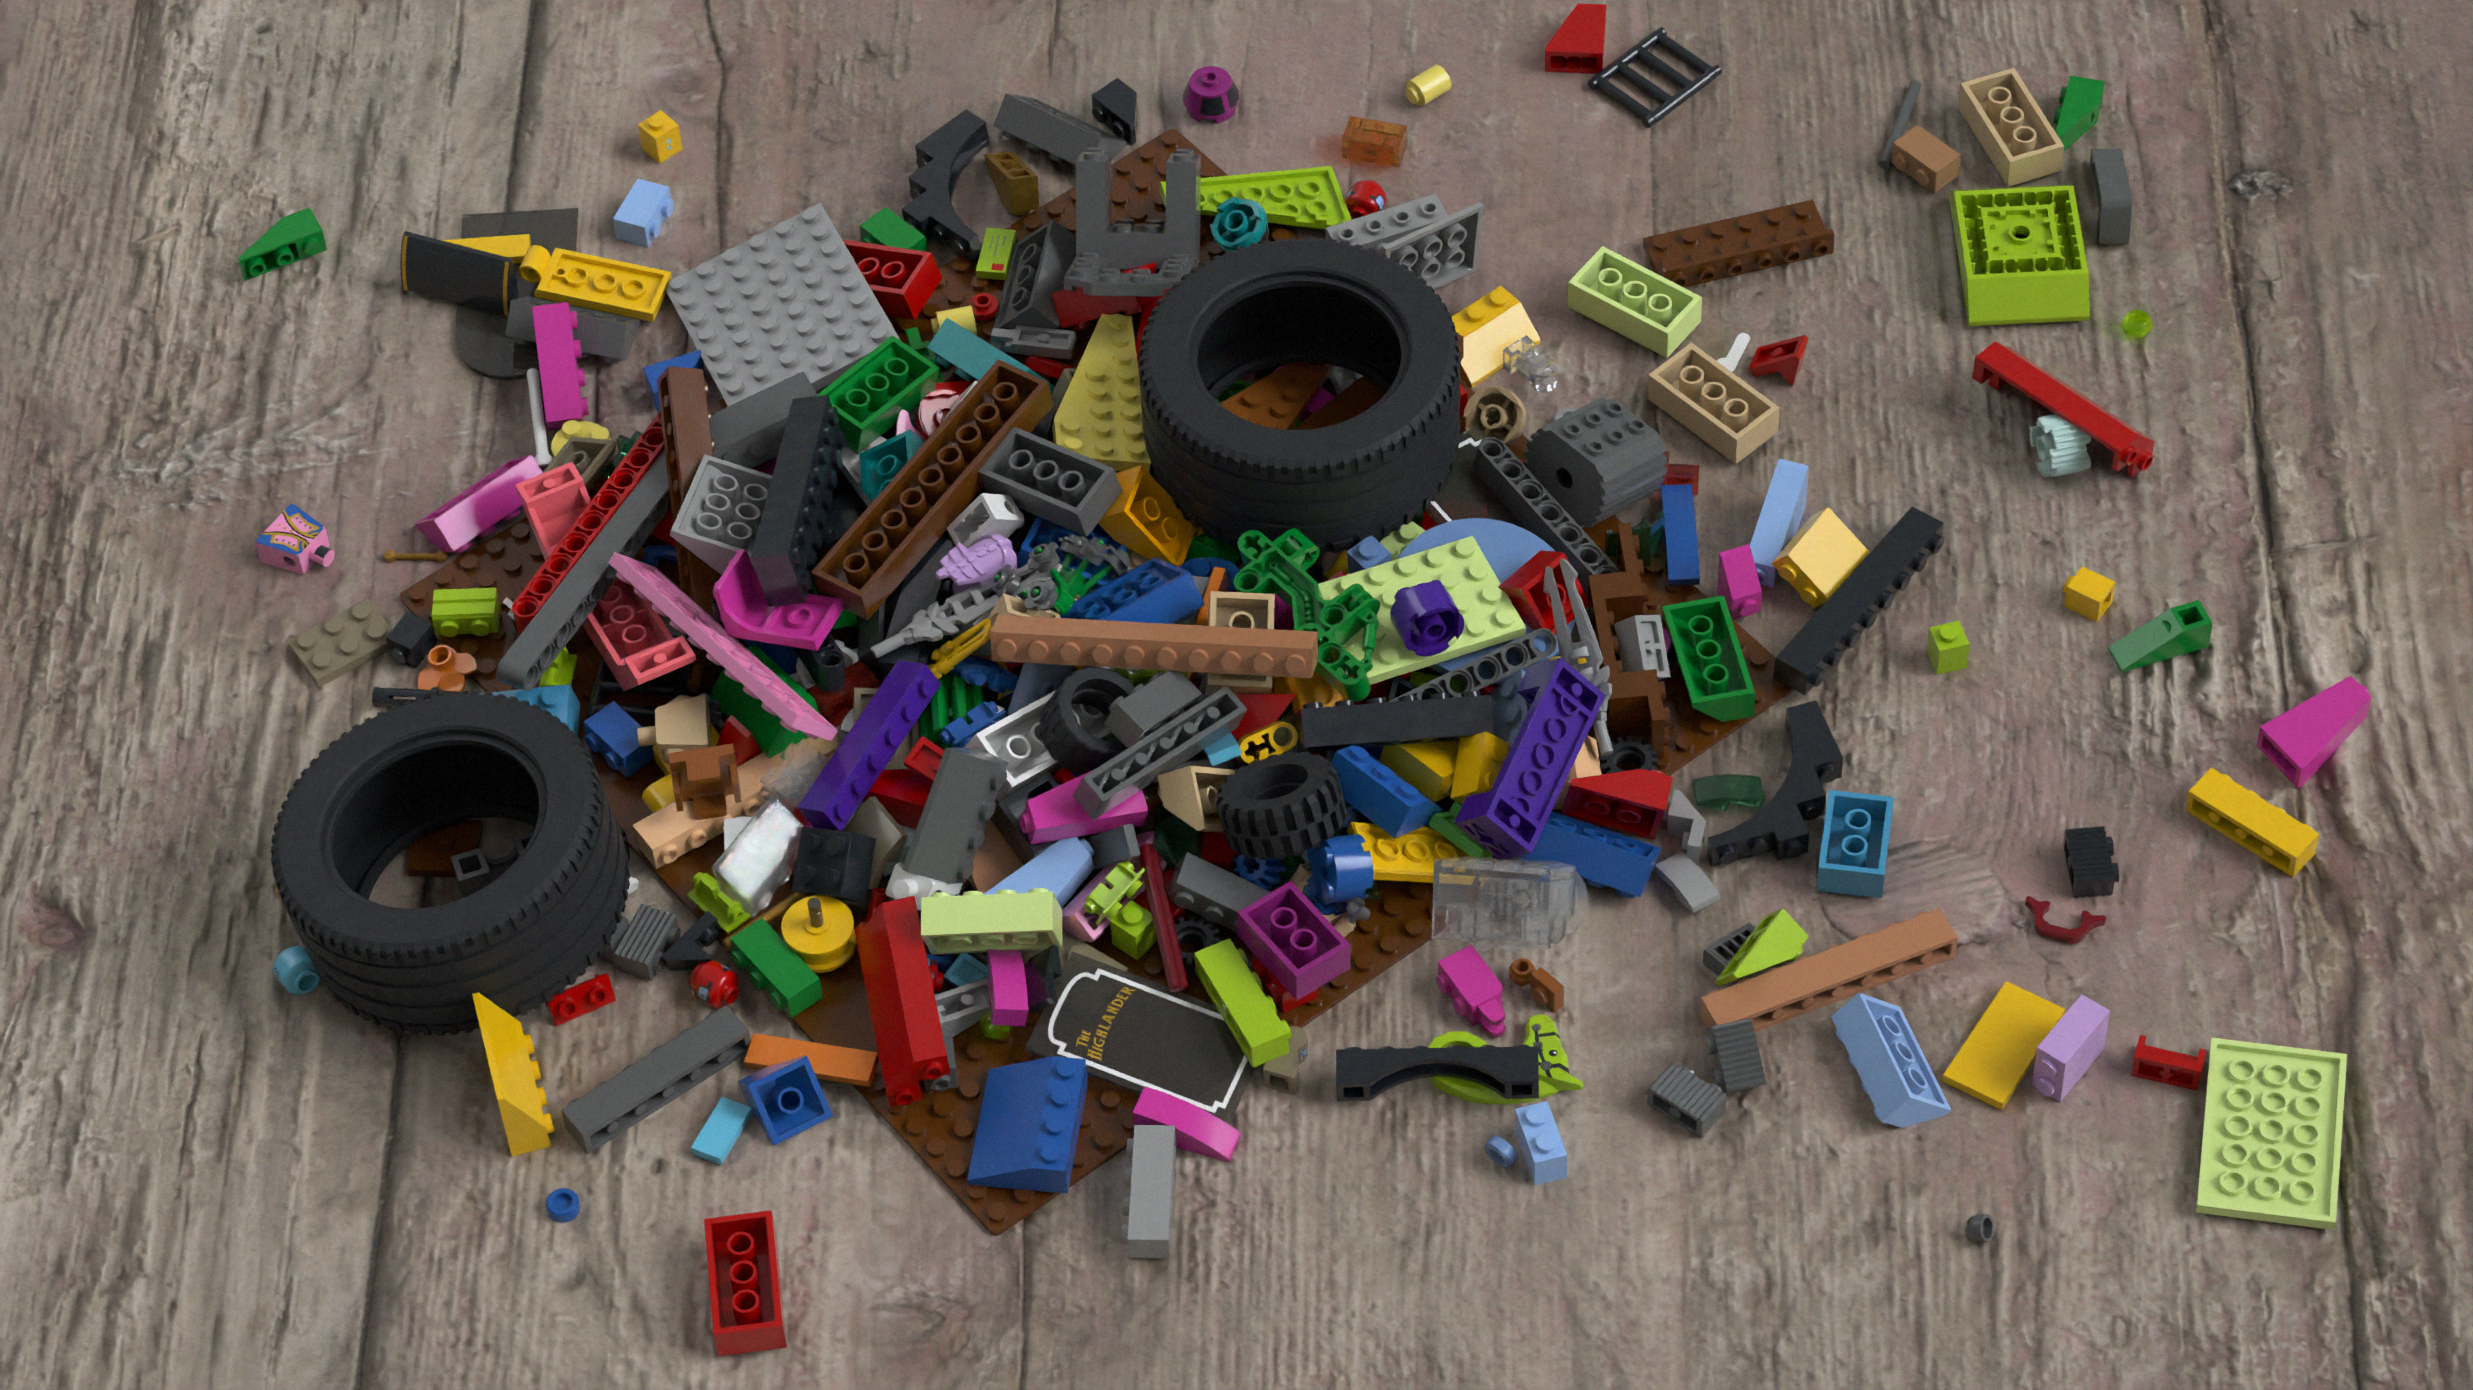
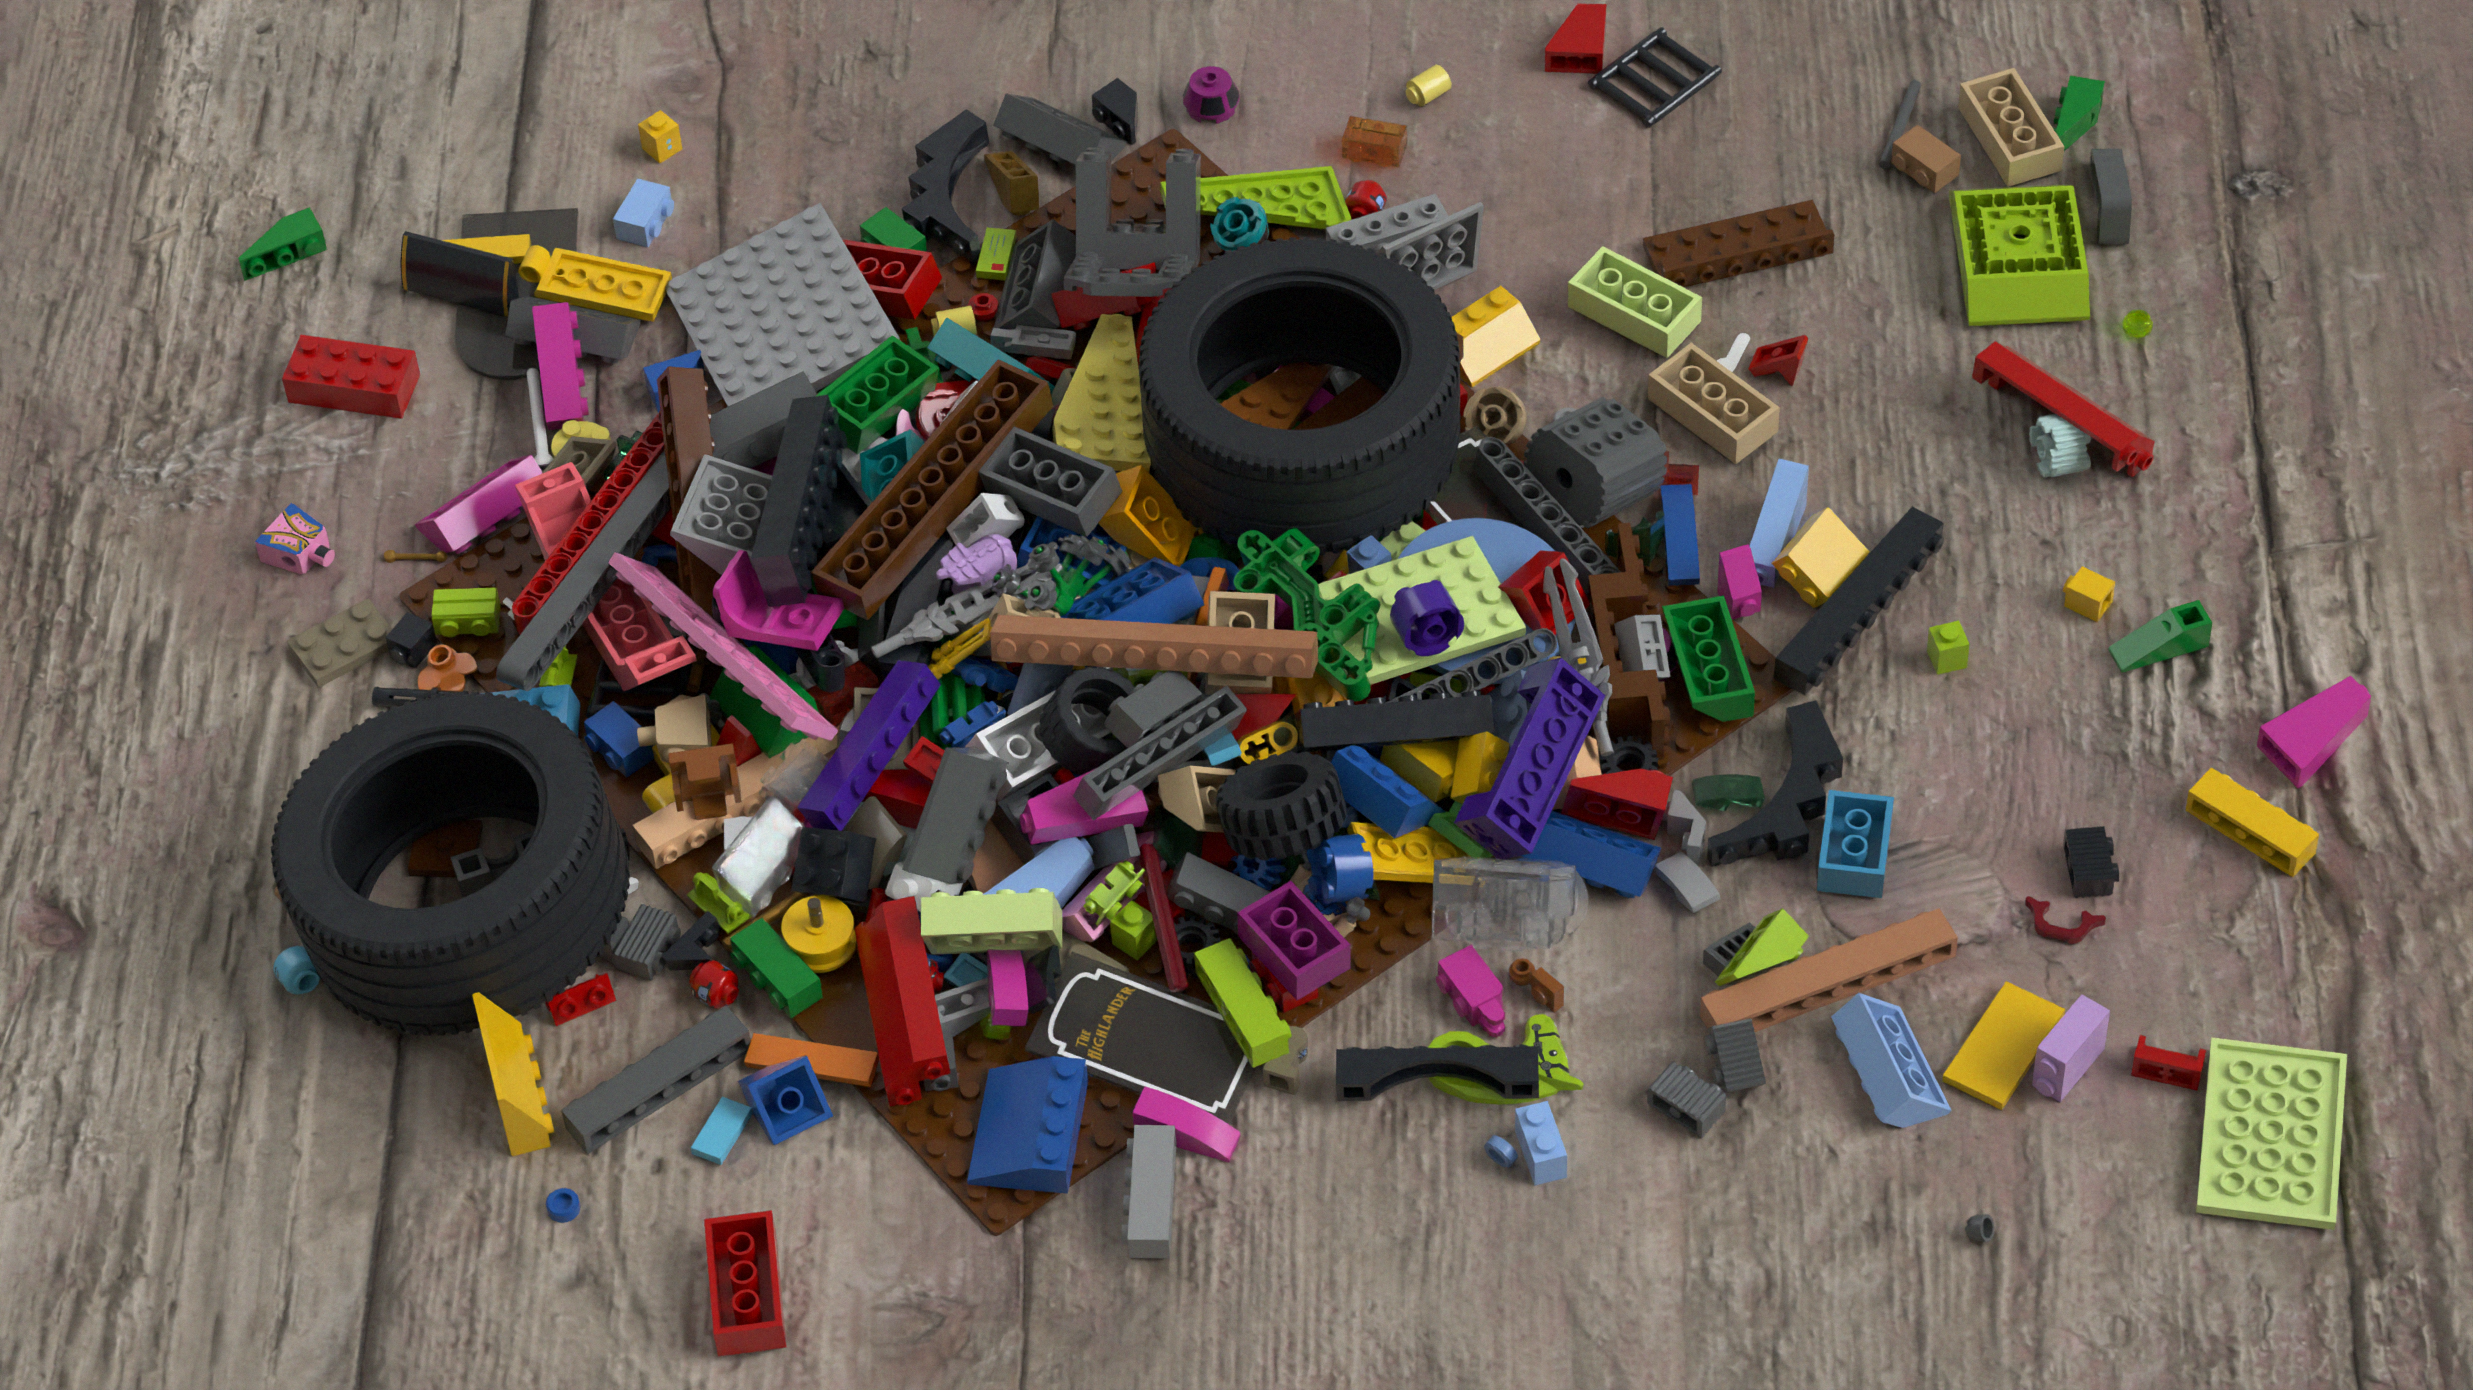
clear leg [1503,335,1557,393] -> none
none -> red brick [282,335,420,419]

